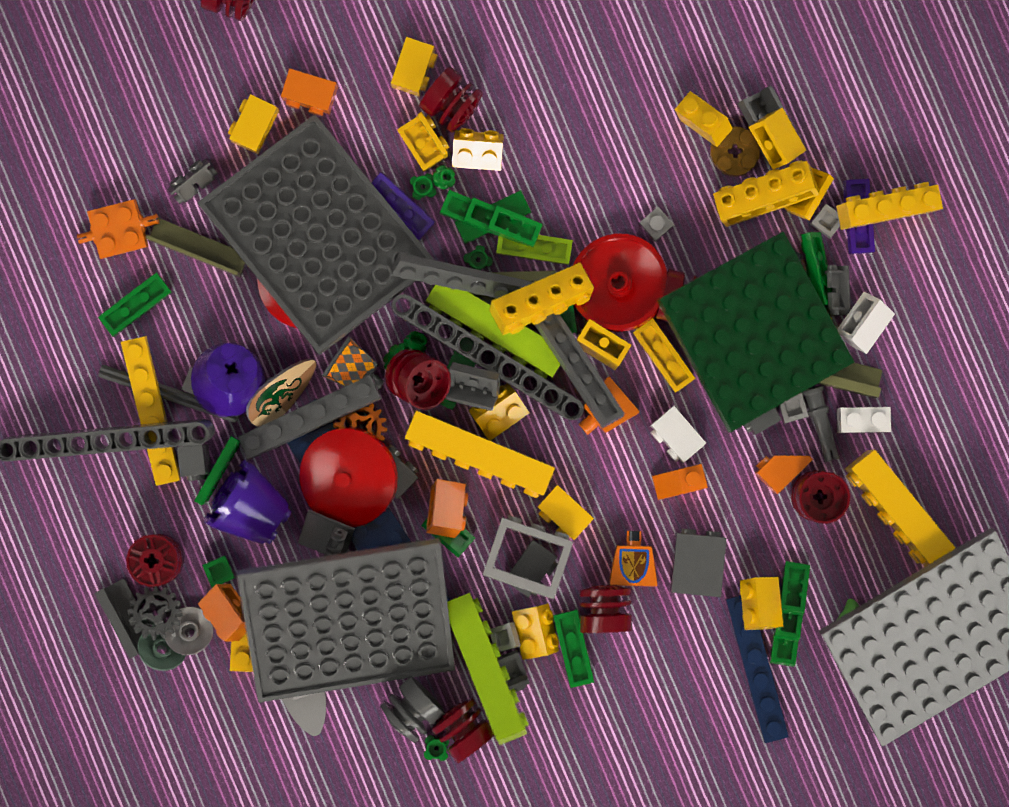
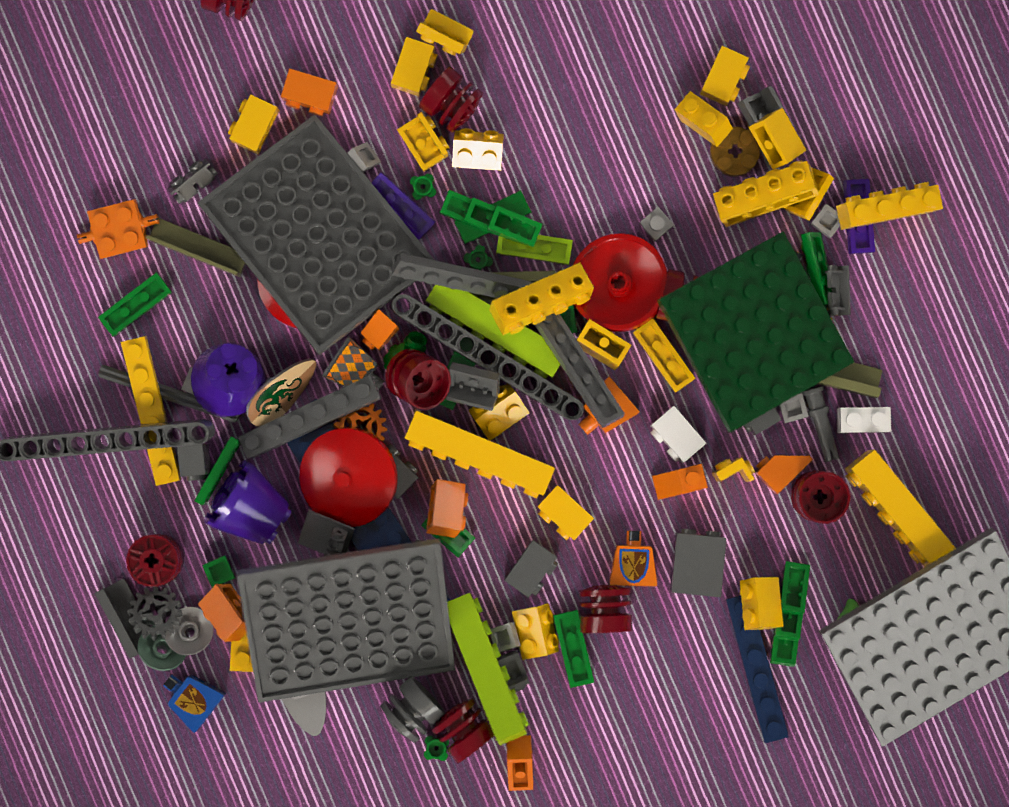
green plate [432,165,456,190] -> none
light grey window [483,515,573,599] -> none
white brick [837,292,895,354] -> none
none -> torso [163,674,226,733]
none -> light grey plate [348,142,381,172]
none -> orange slope [361,309,400,351]
none -> yellow bracket [416,9,474,56]
none -> orange slope [506,735,533,791]
none -> yellow brick [700,46,750,106]
none -> yellow bracket [712,458,755,482]

